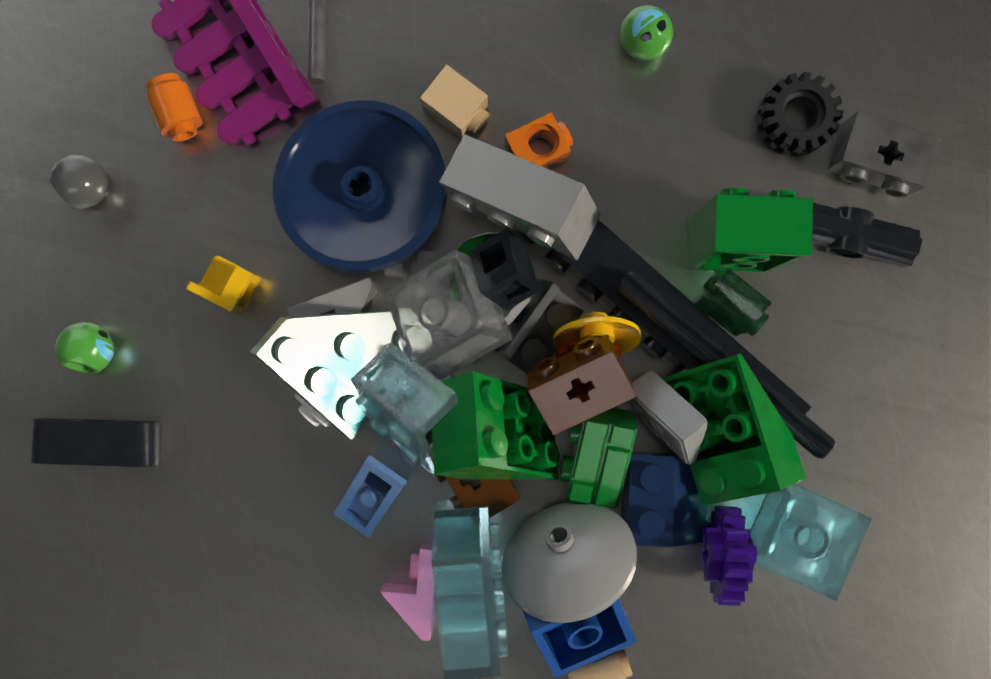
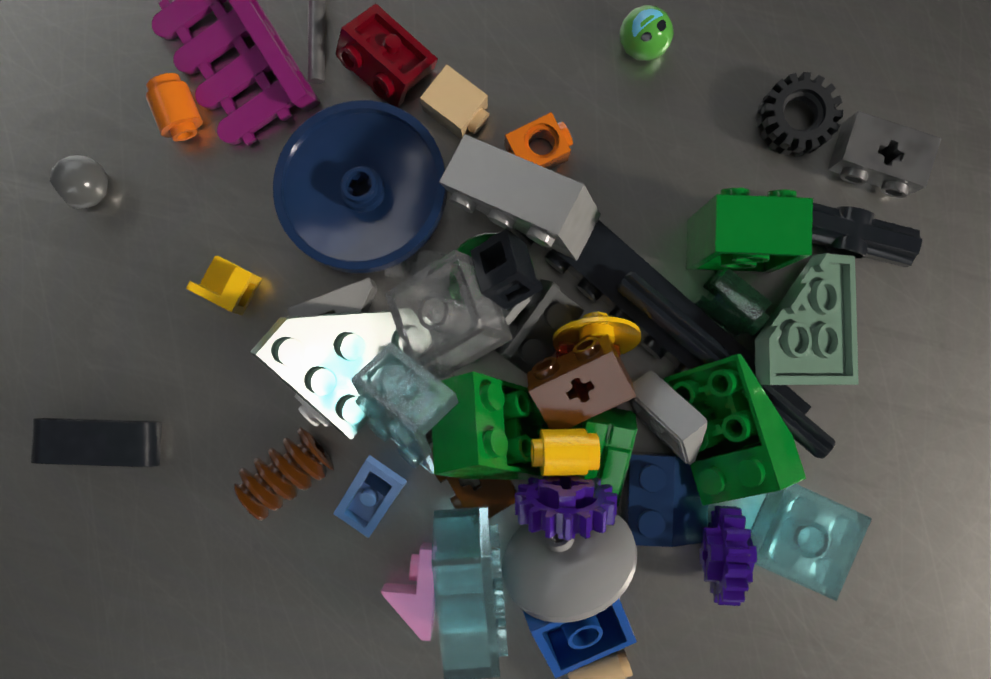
bright green piece [55,321,114,374] -> none
none -> reddish brown piece [234,427,334,521]
none -> dark red bracket [335,3,438,107]
none -> dark purple gear [515,475,617,540]
none -> yellow brick [531,428,600,476]
none -> sand green plate [755,253,859,385]

